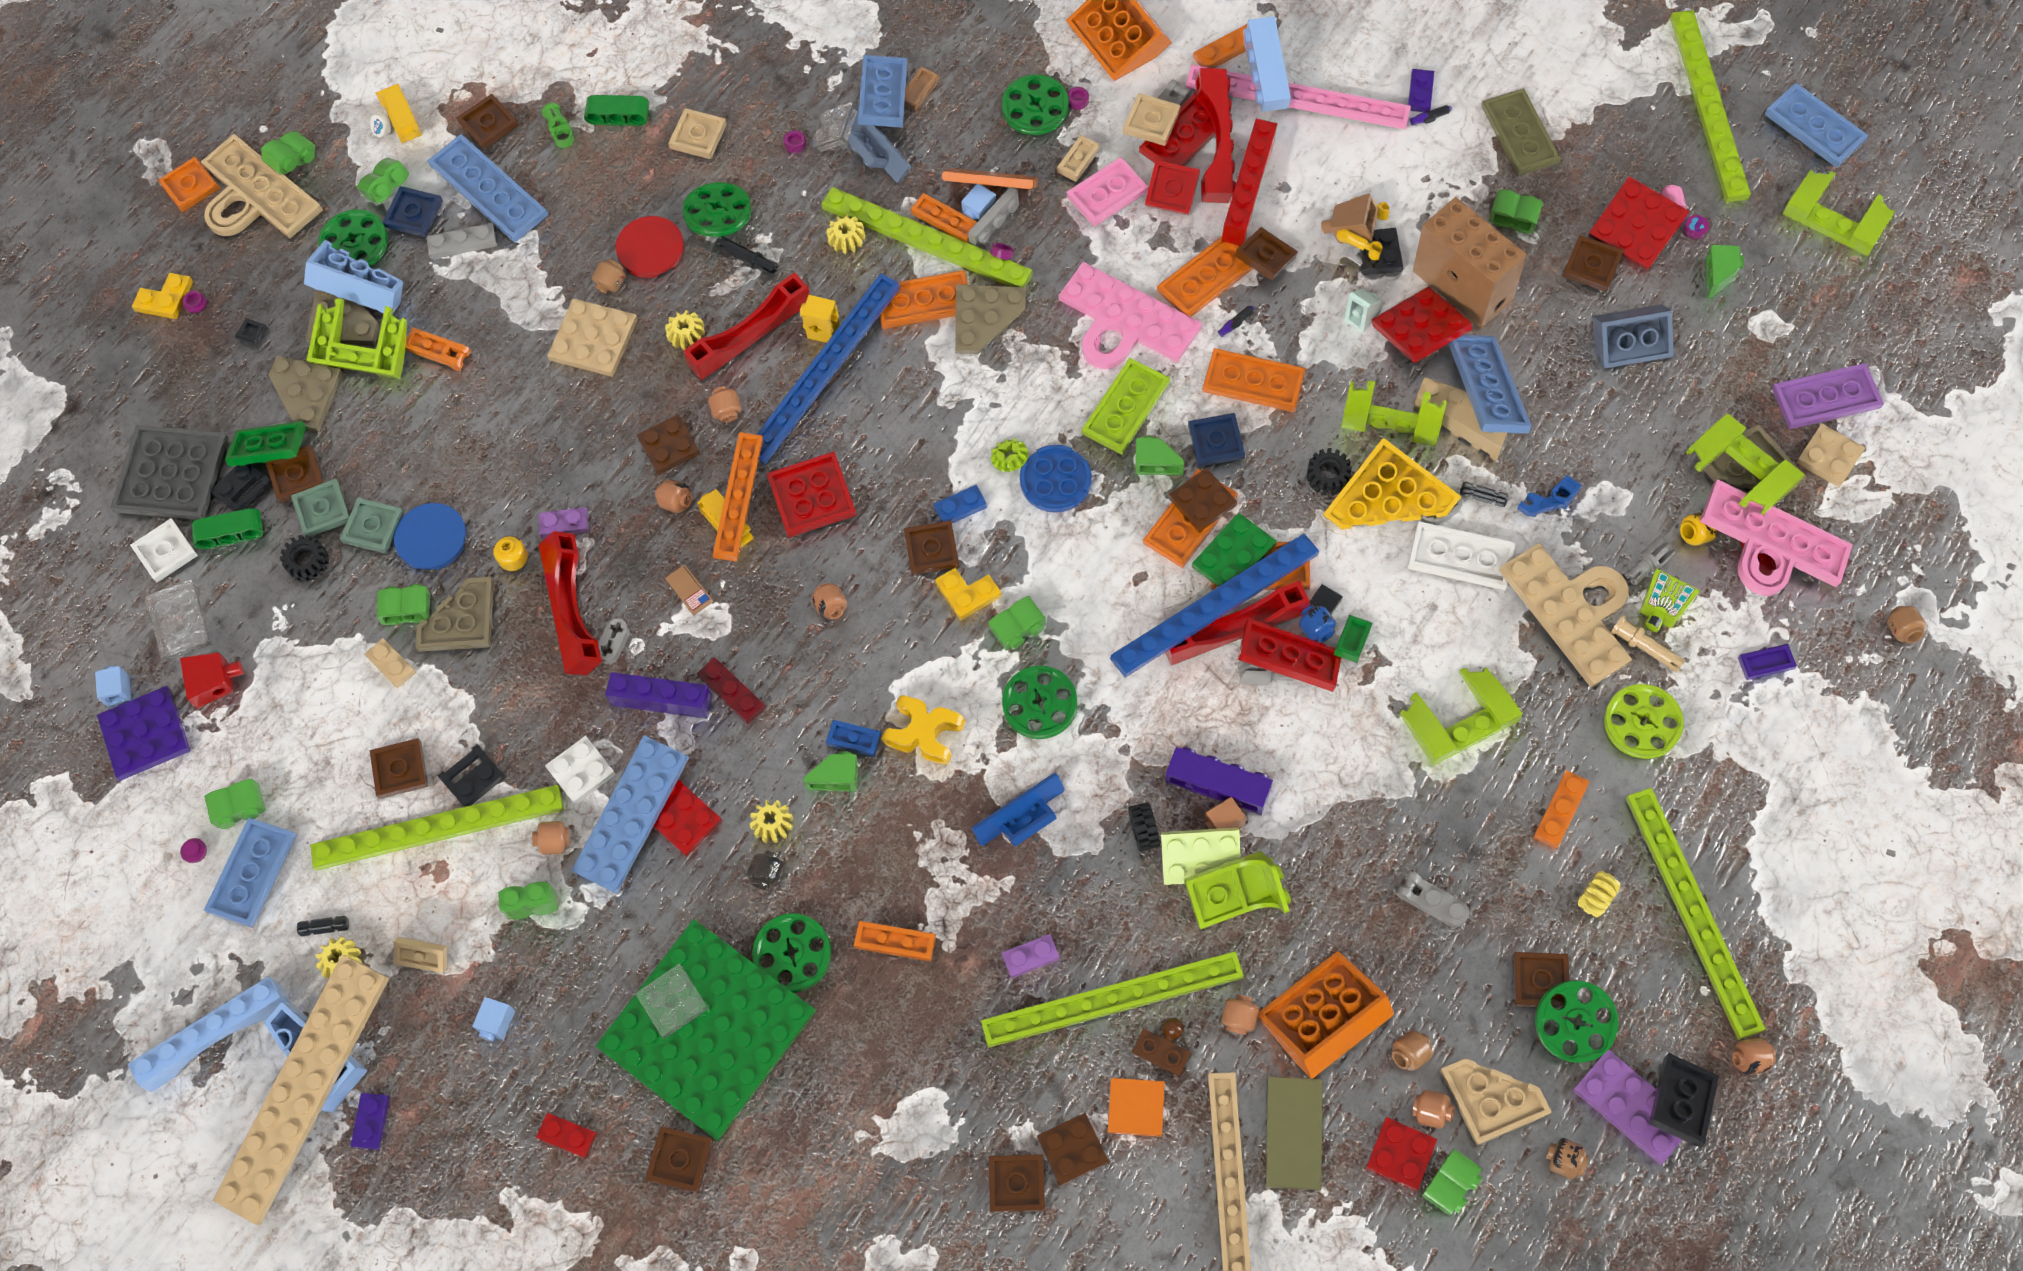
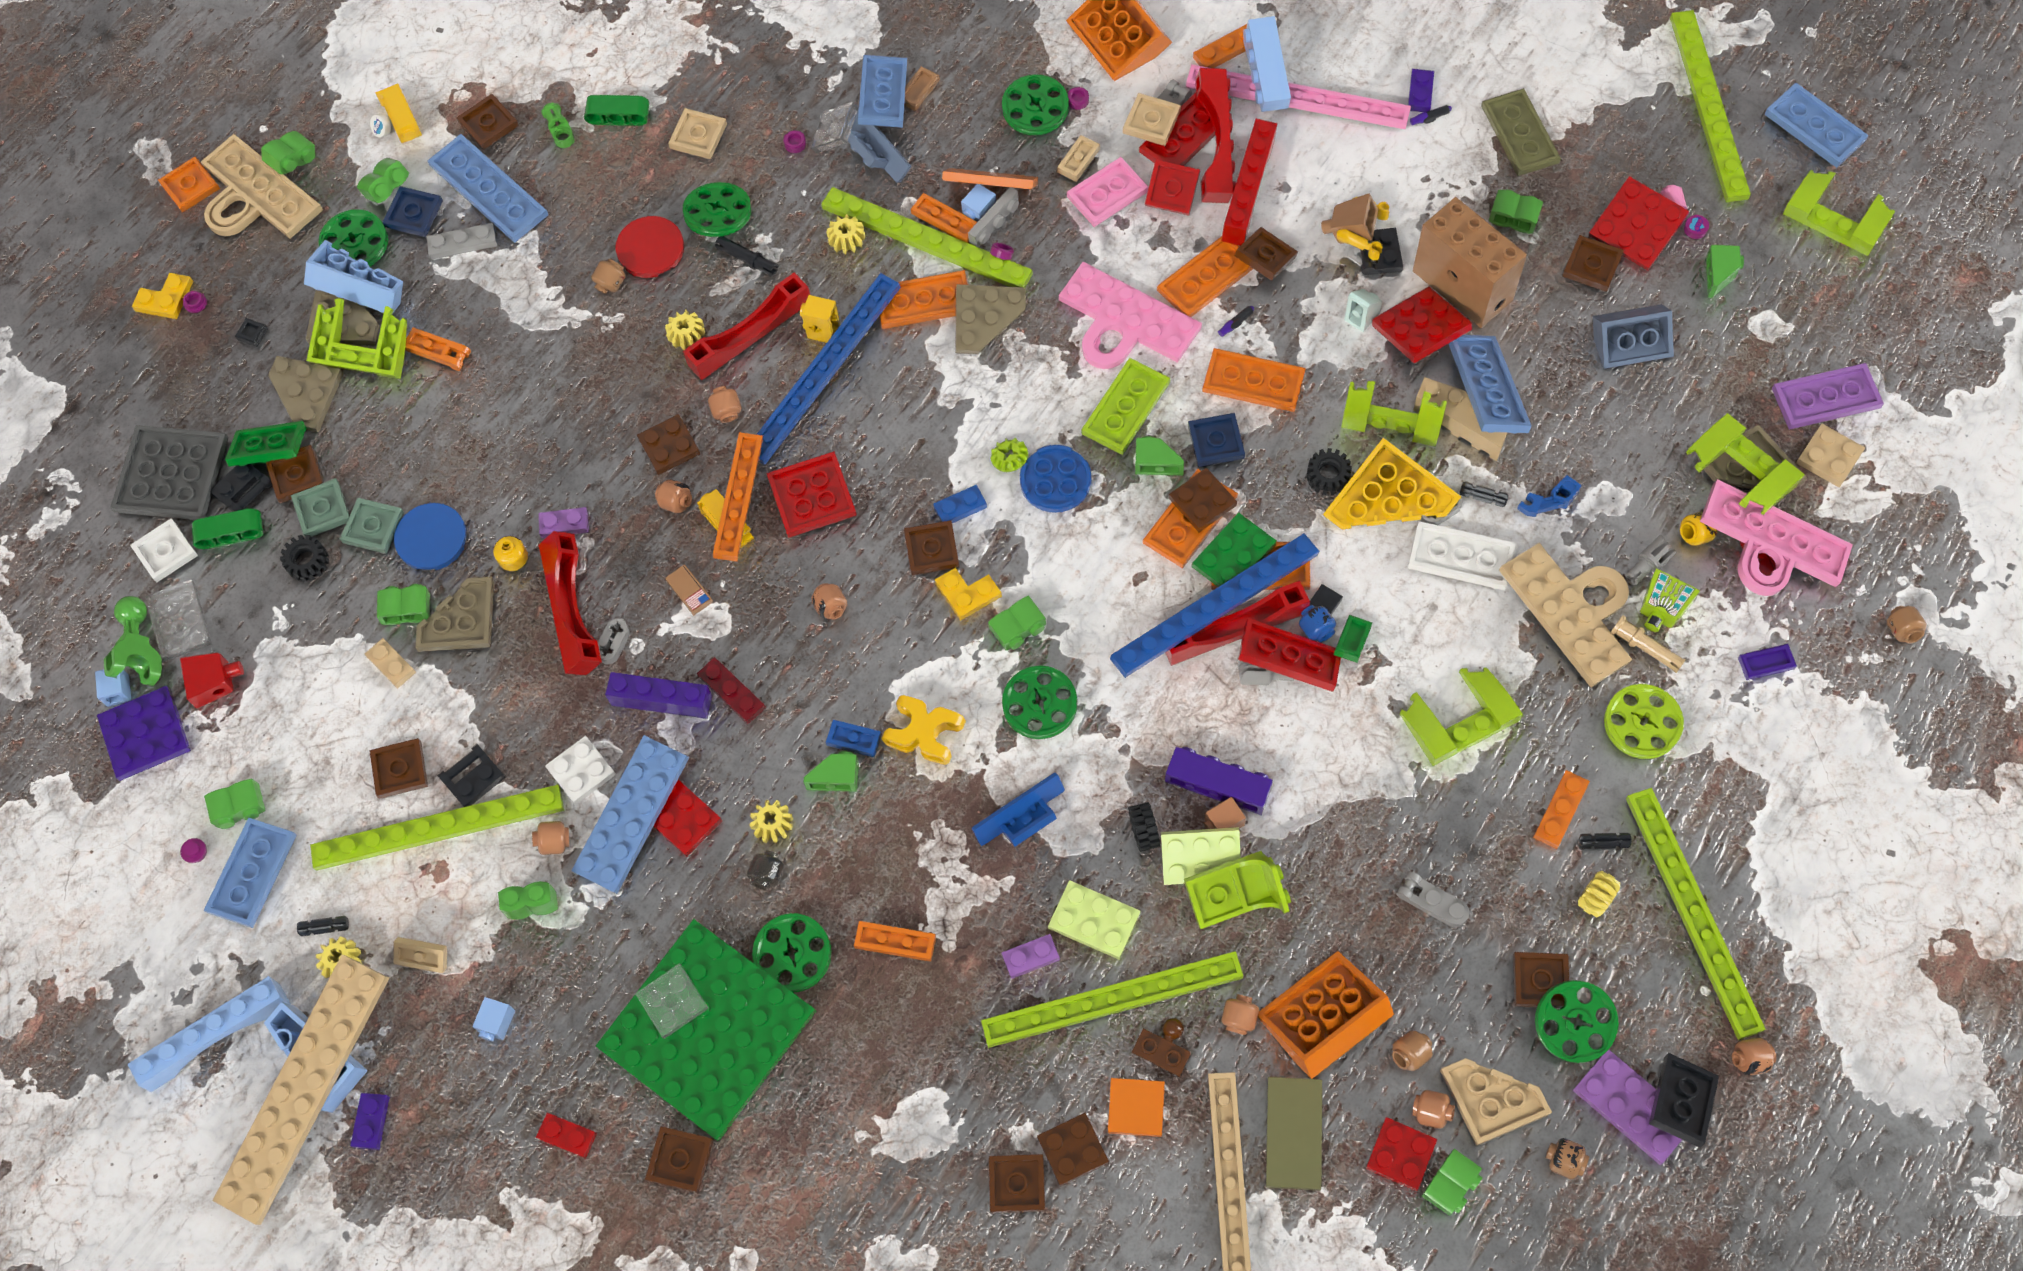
tan plate [547,298,638,377] -> none
none -> bright green piece [104,596,162,686]
none -> yellowish green plate [1048,880,1141,960]
none -> black axle [1579,833,1632,849]

